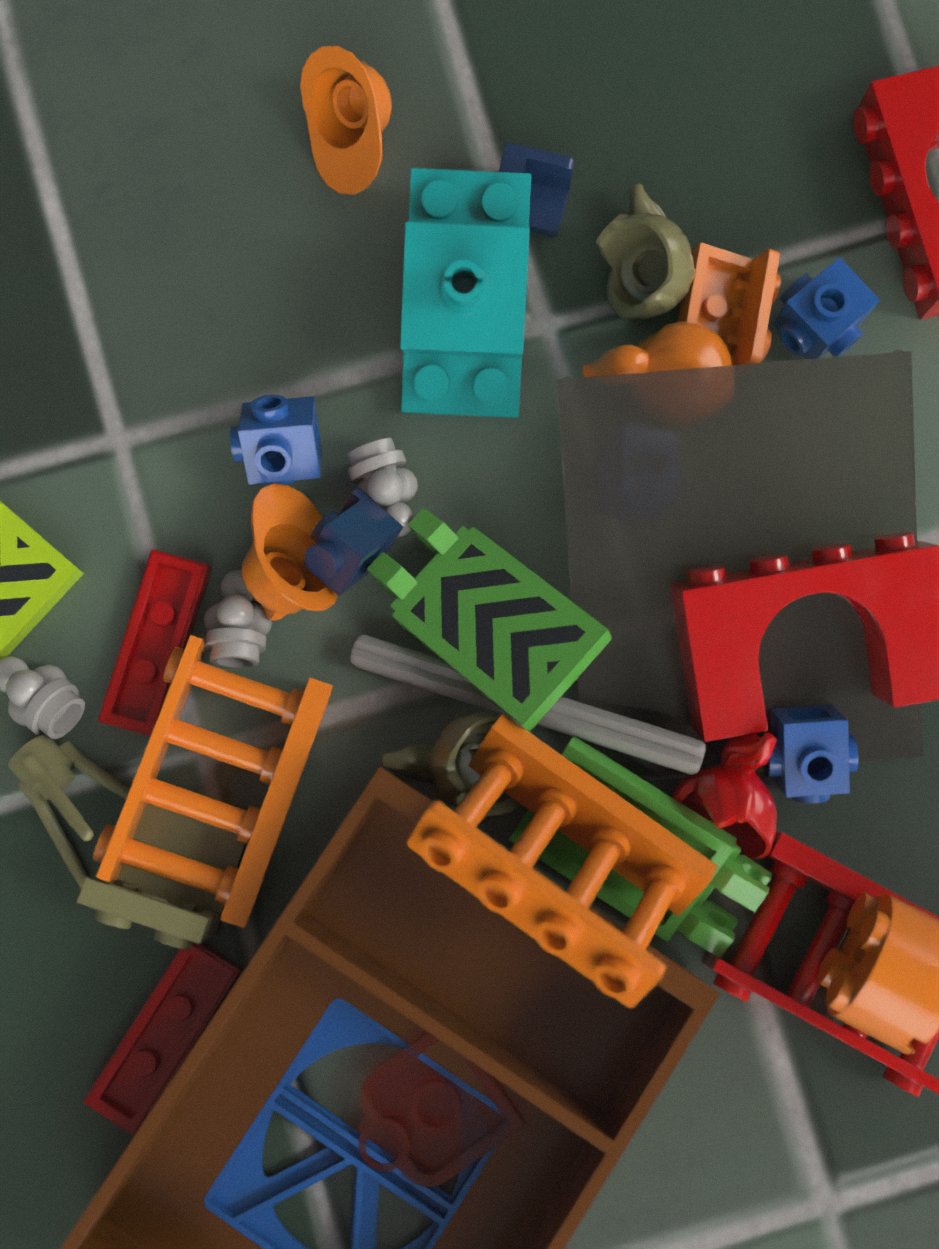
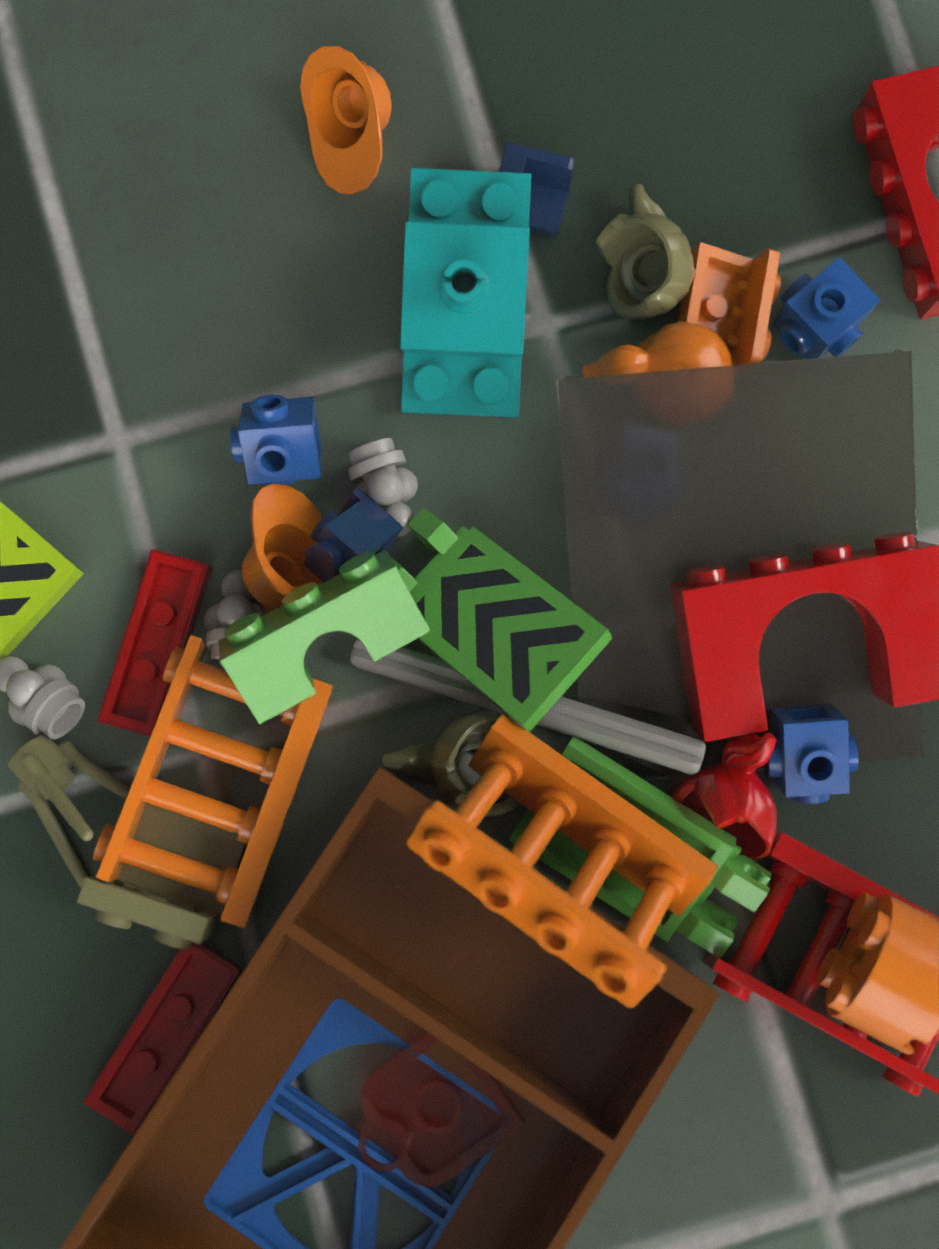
none -> arch [218,550,430,725]

